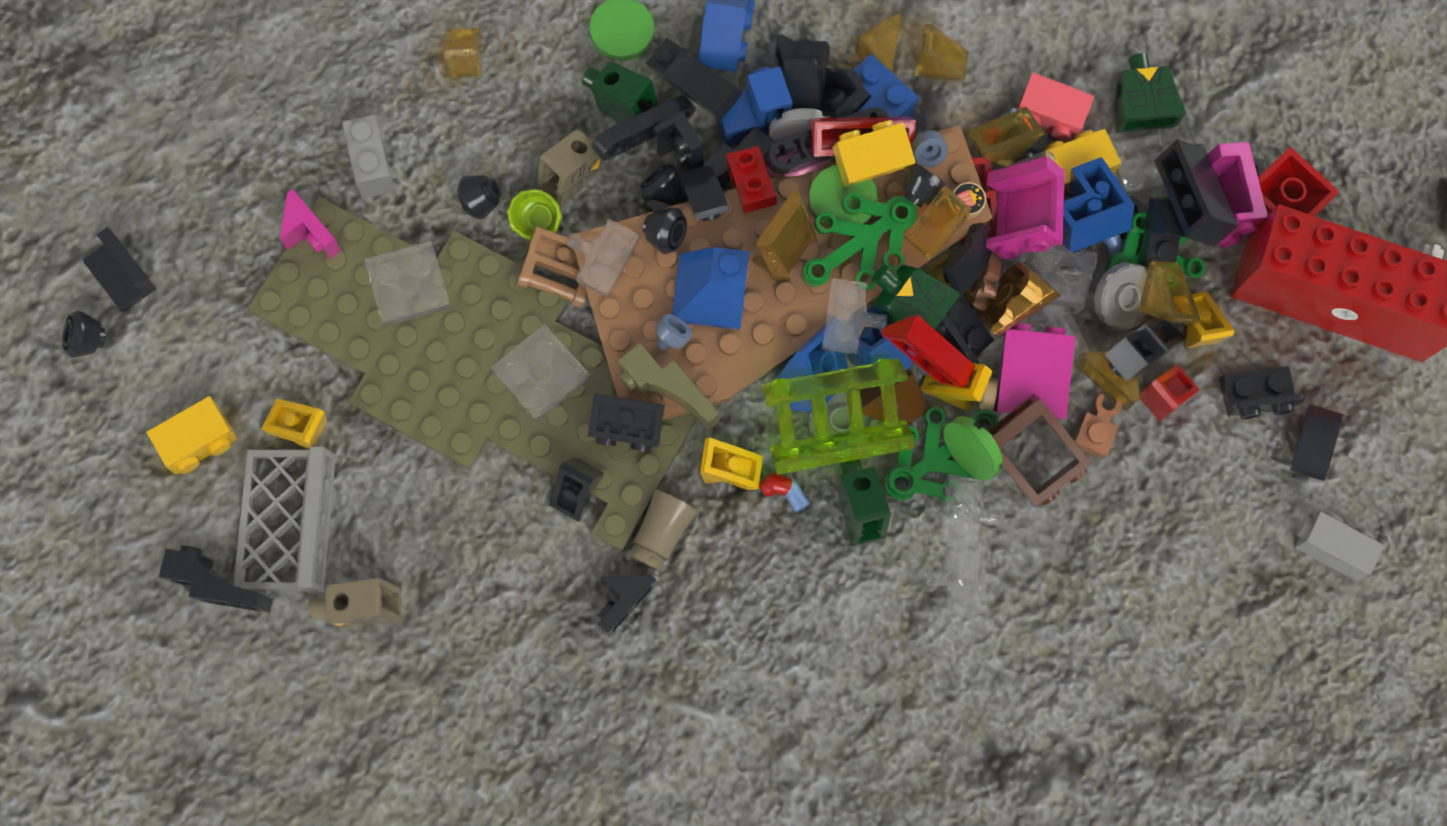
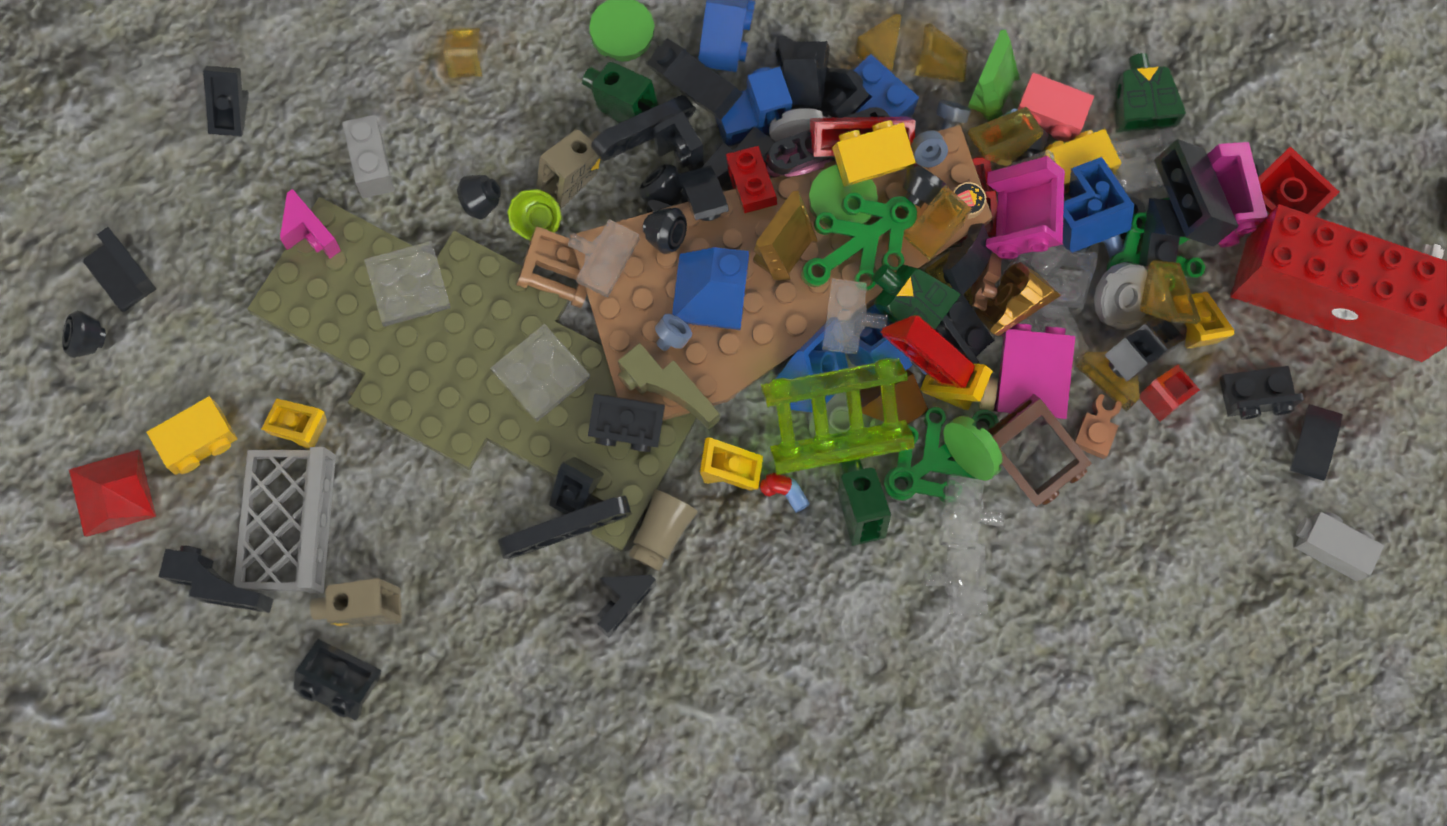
none -> red slope [69,449,156,537]
none -> black slope [203,66,249,137]
none -> black bracket [294,639,382,720]
none -> black beam [498,496,632,559]
none -> sand blue tile [936,100,971,130]
none -> bright green slope [968,29,1020,121]

